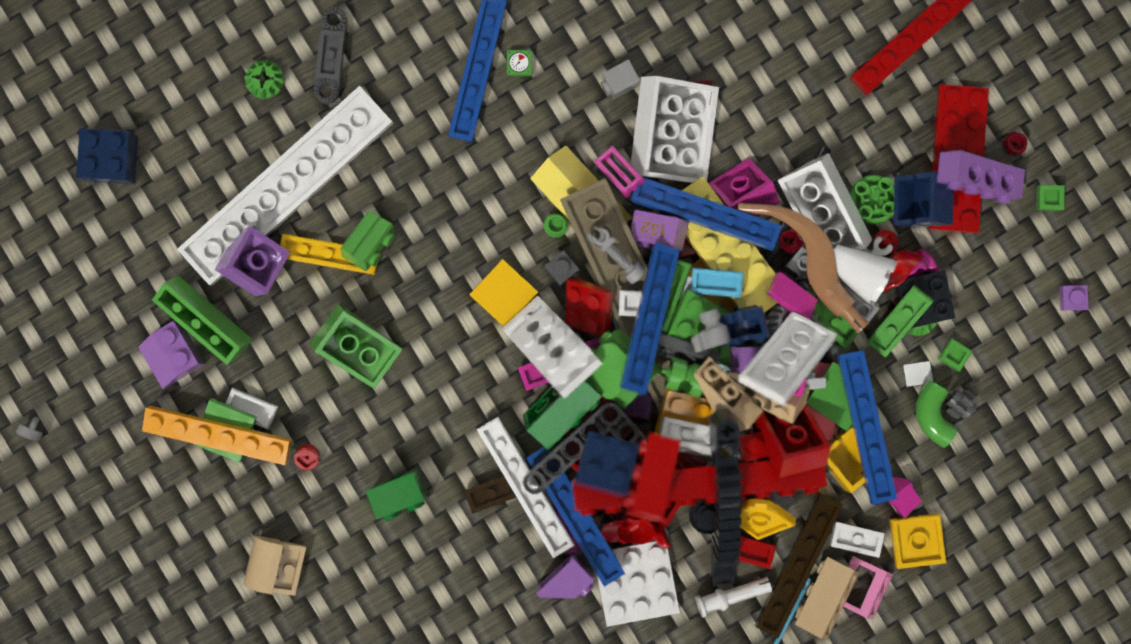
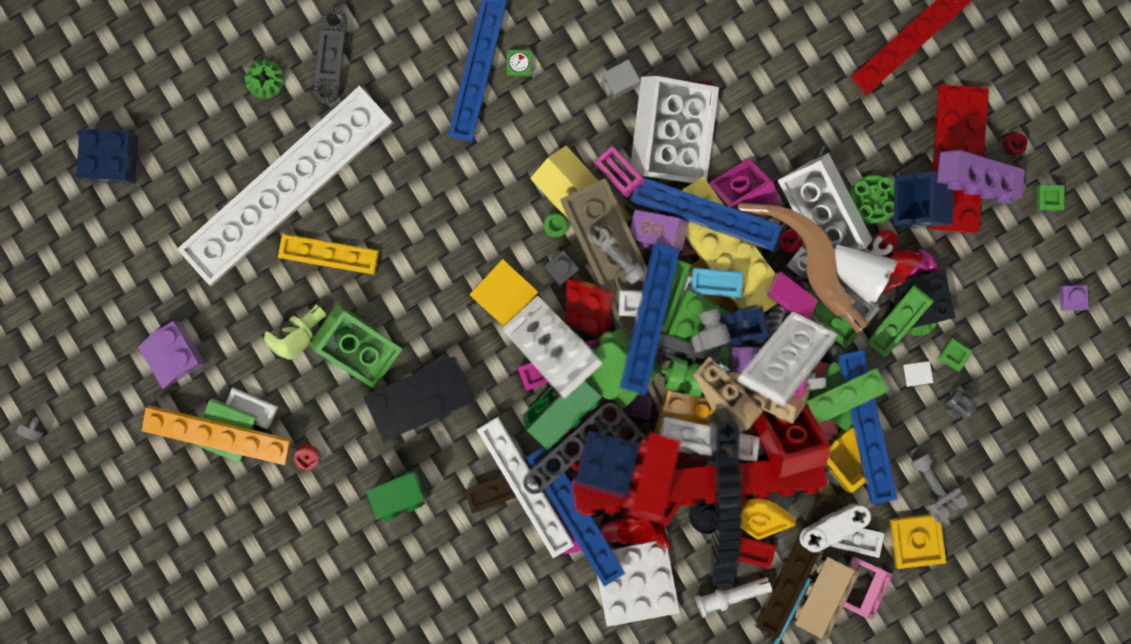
bright green brick [152,276,253,365] -> none
medium lavender slope [215,226,290,296] -> none
tan brick [243,535,306,596] -> none
bright green brick [340,211,395,271] -> none
medium lavender slope [536,553,594,598] -> none
red plate [739,432,769,463] -> none
dark pink tile [888,477,922,518] -> none
bright green cylinder [916,380,957,448] -> none
none -> yellowish green piece [264,305,326,360]
none -> black brick [363,356,476,442]
none -> white piece [799,503,871,552]
none -> bright green plate [807,368,888,424]
none -> light grey bar [910,453,967,523]

